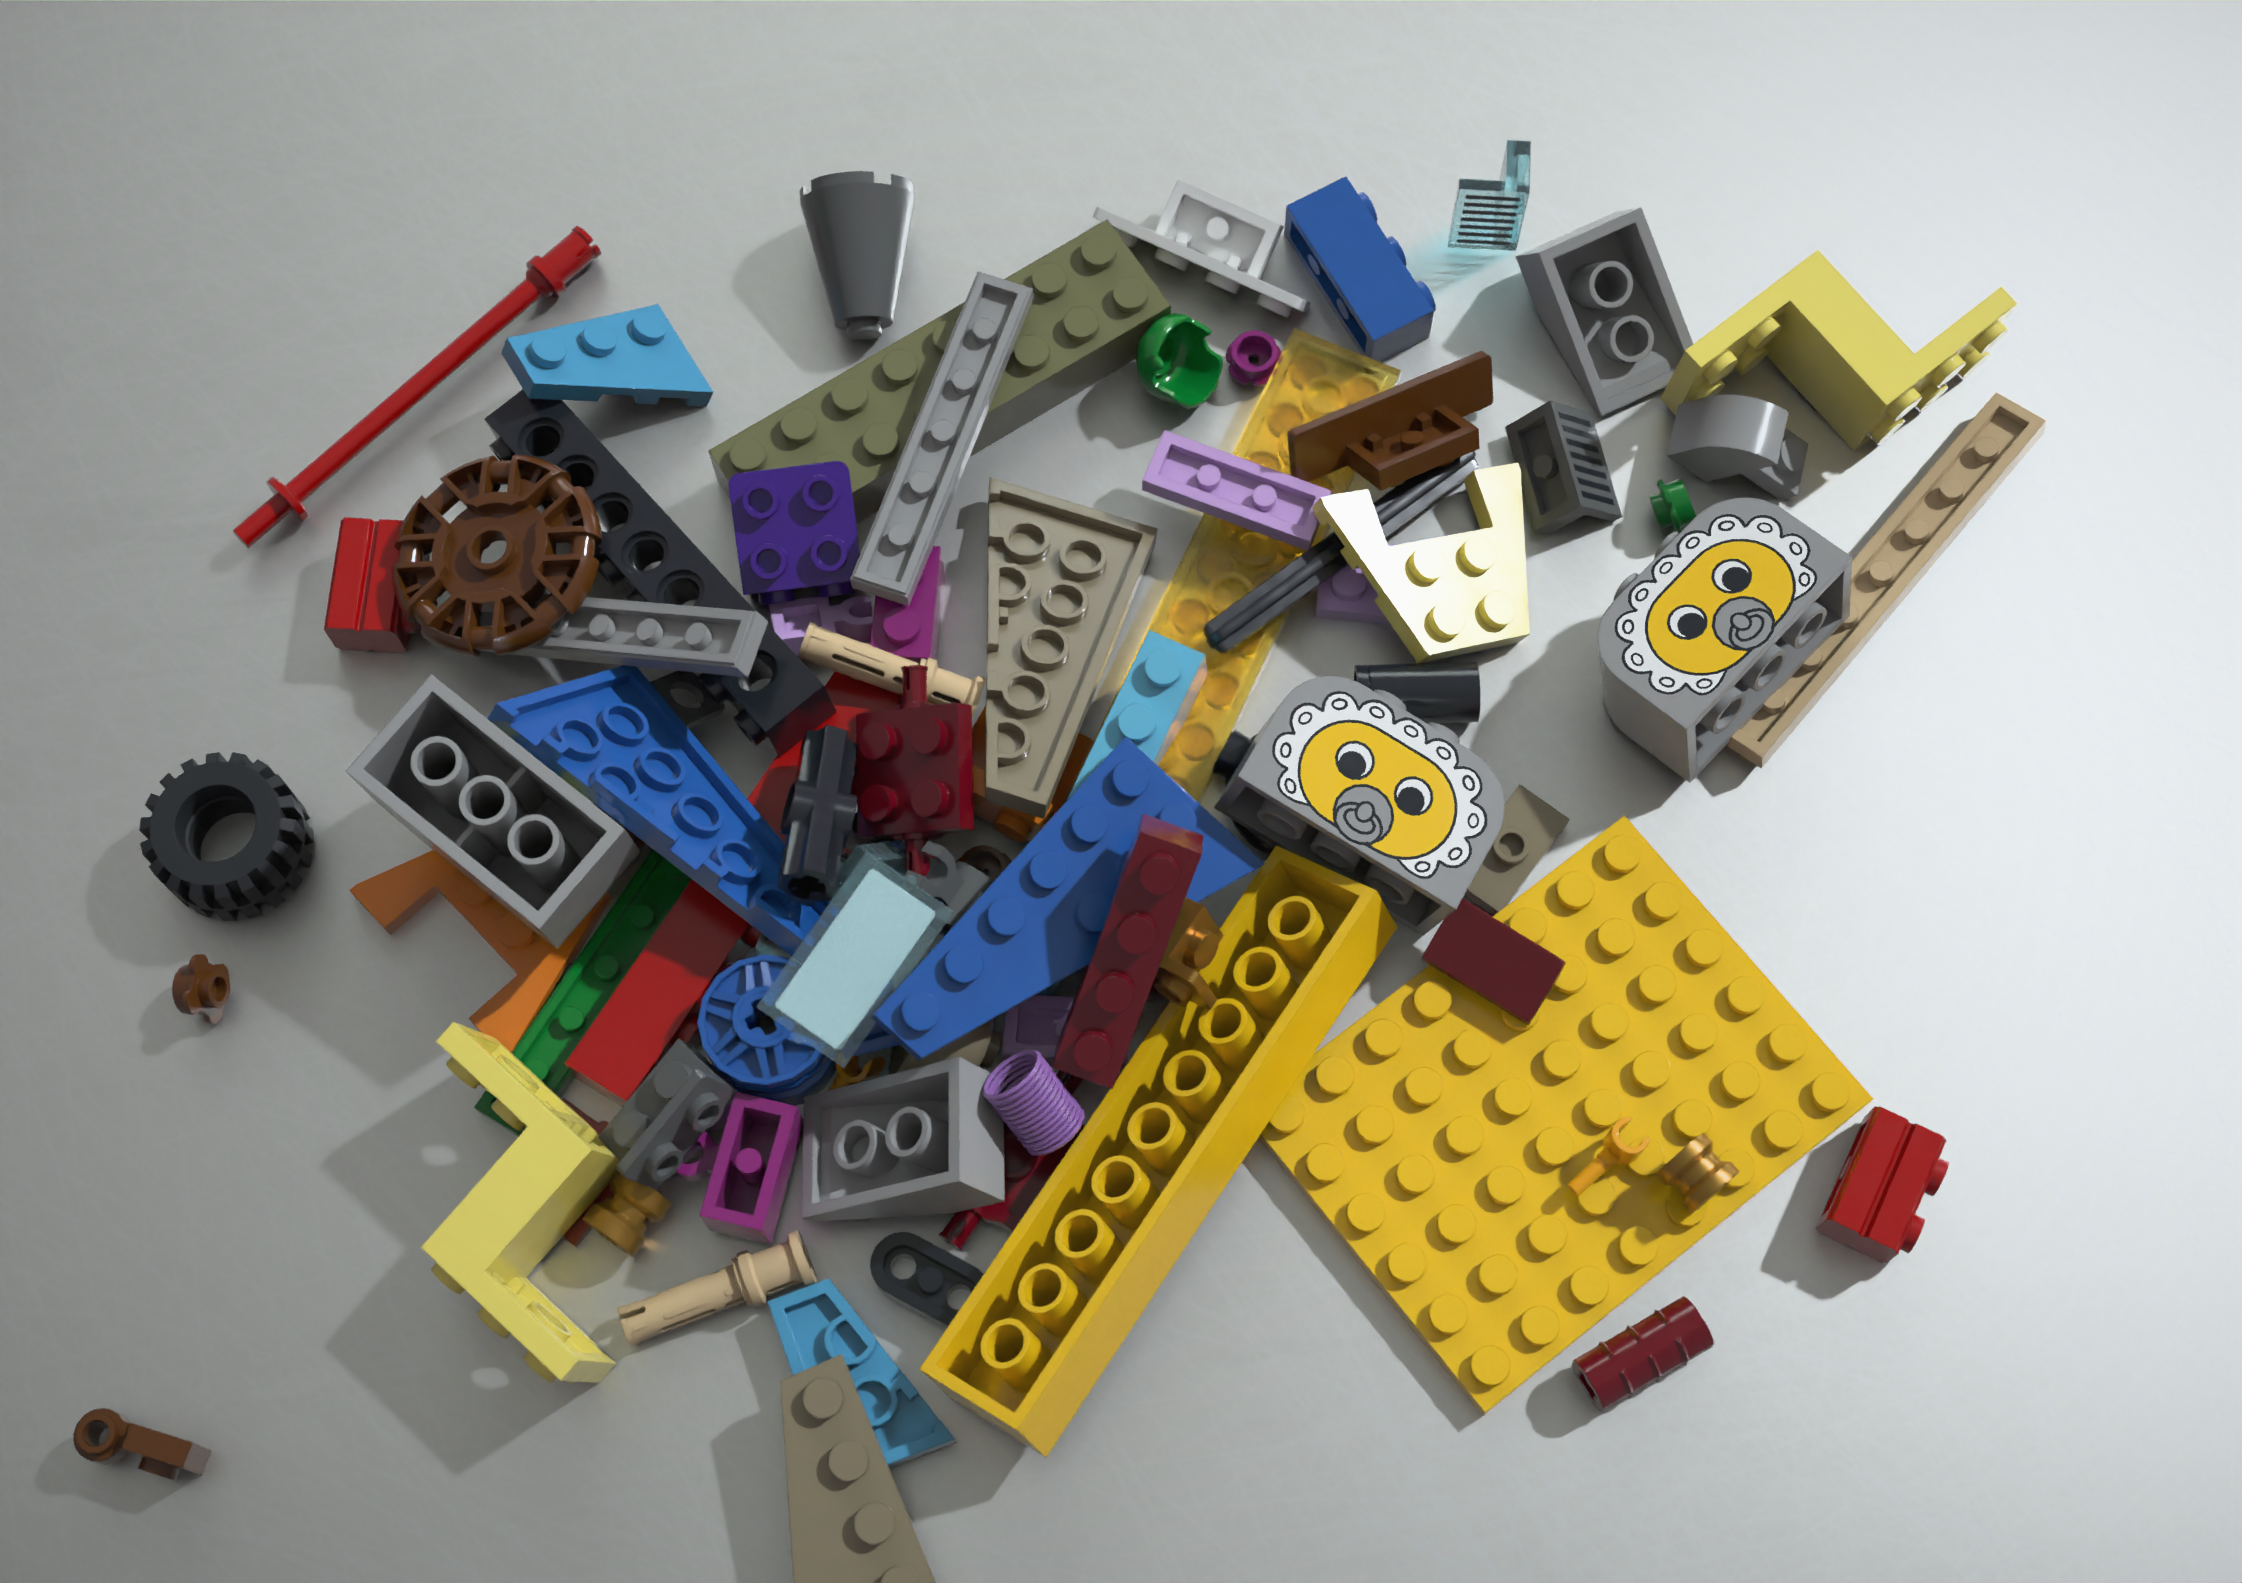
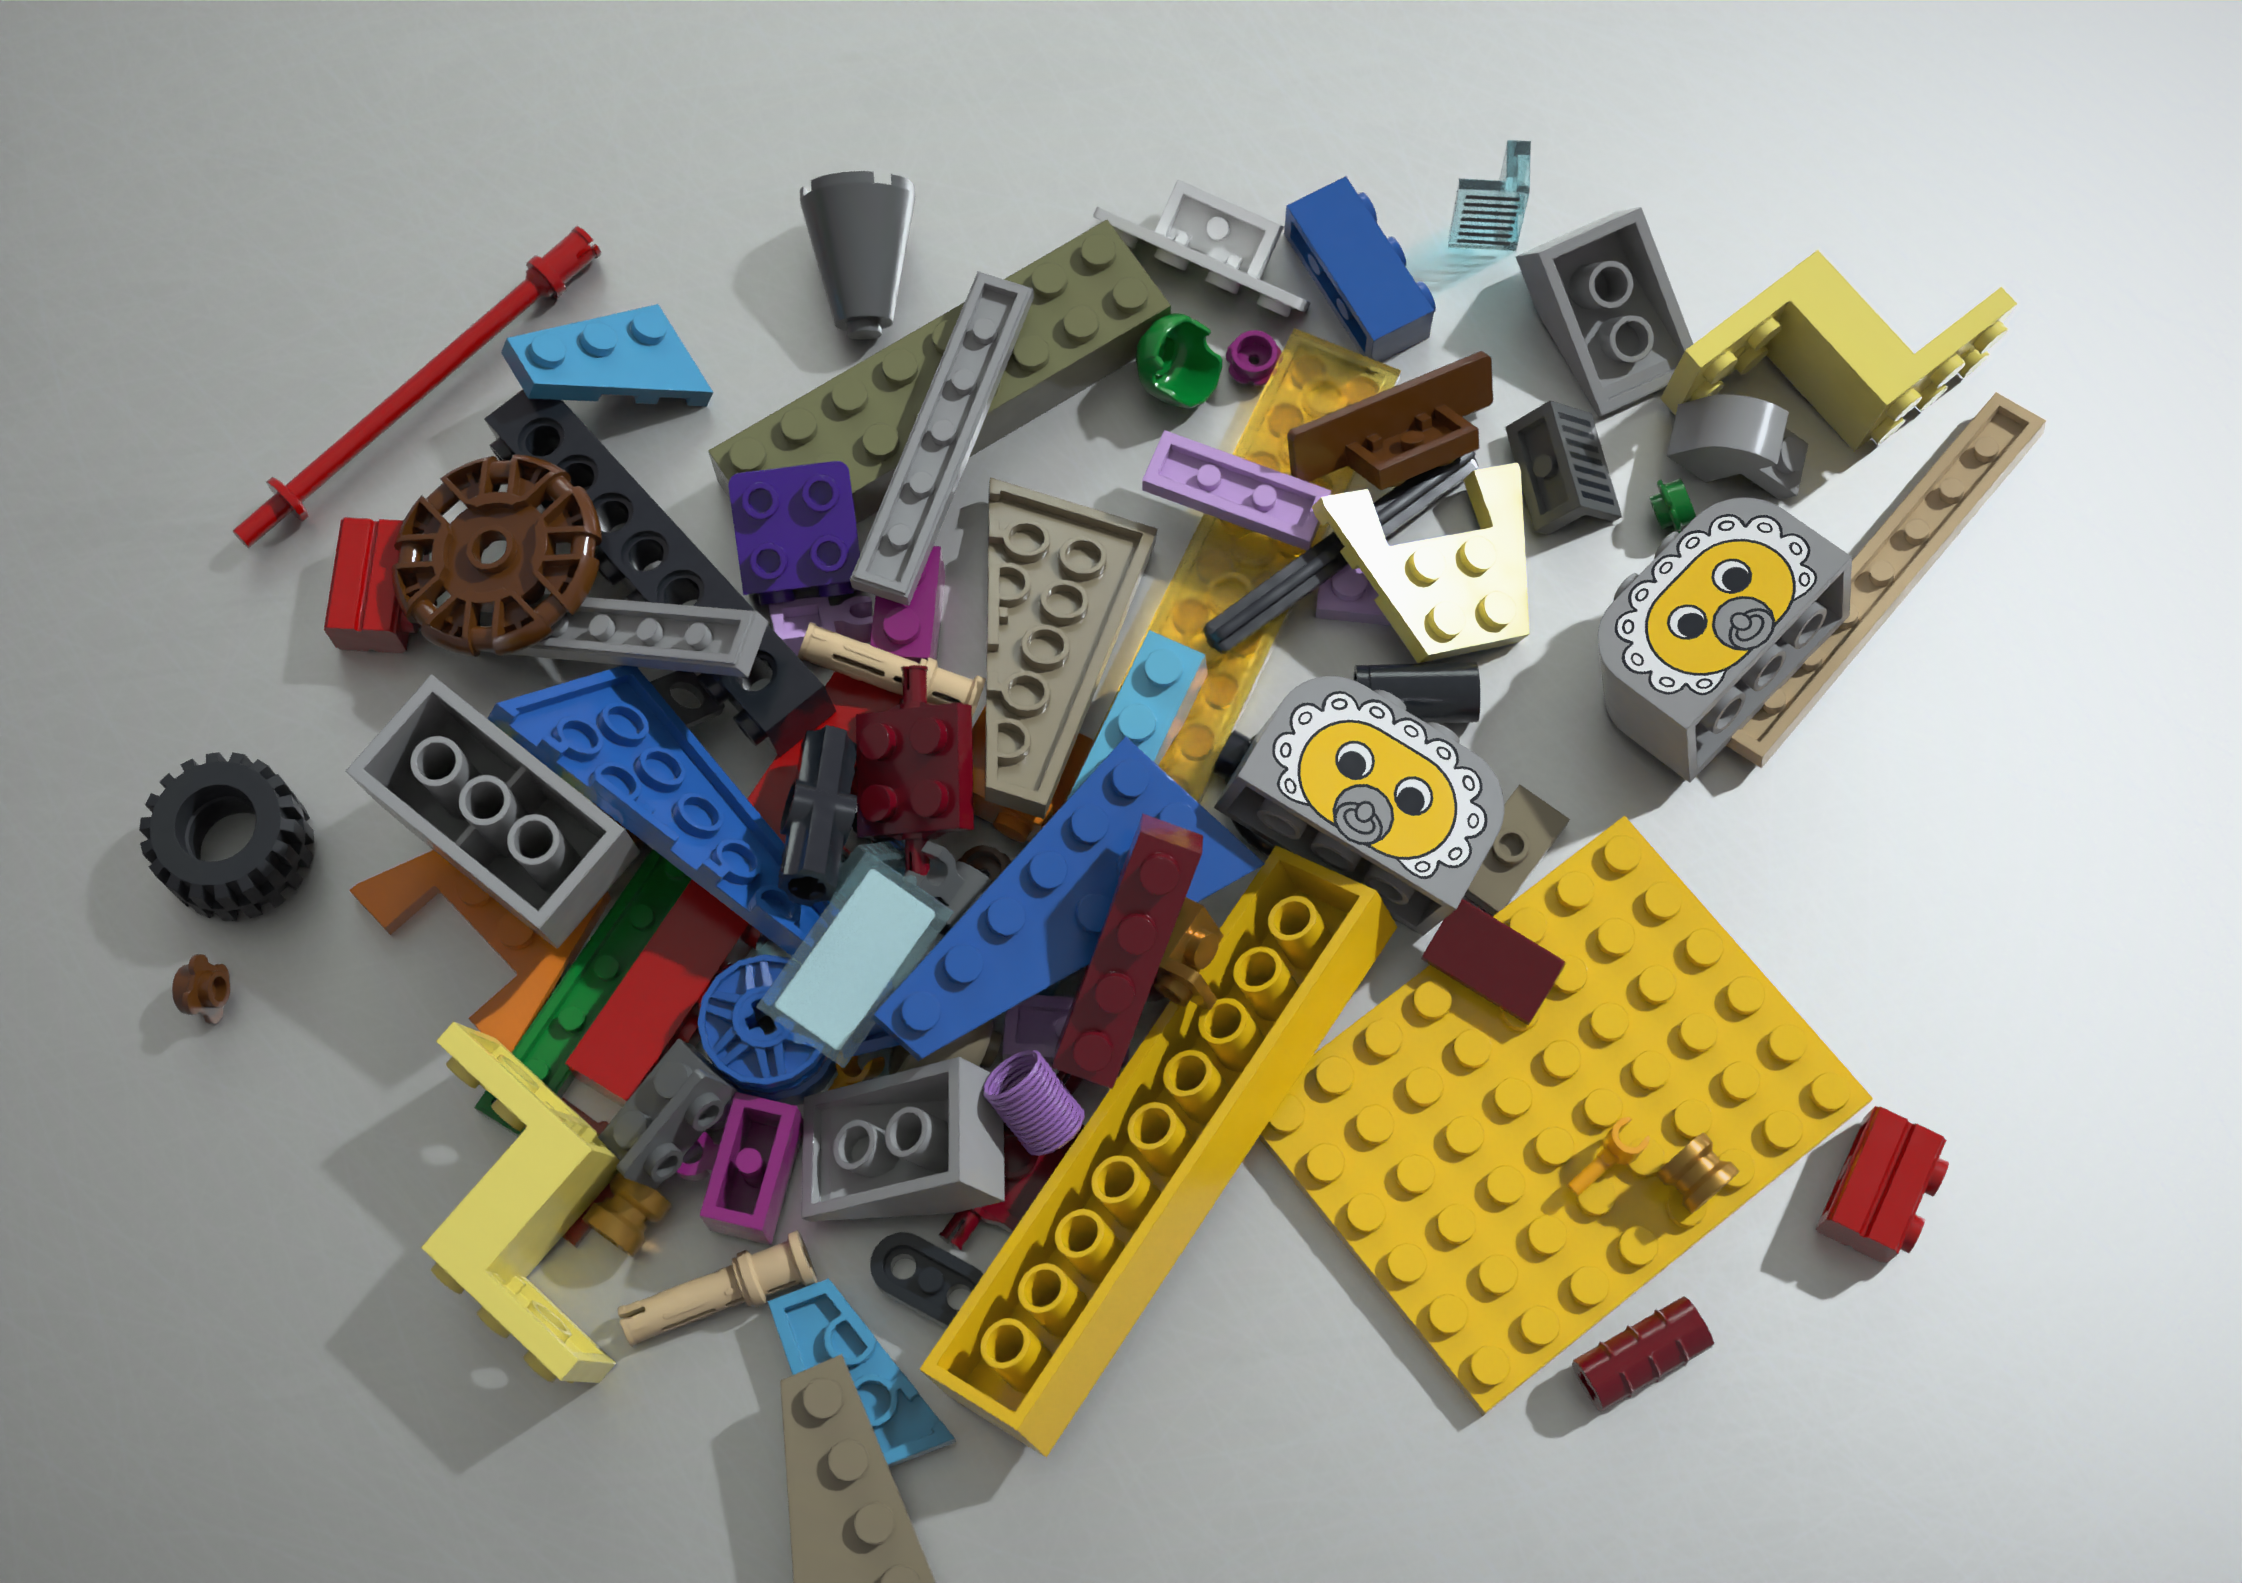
reddish brown plate [73,1408,212,1481] -> none

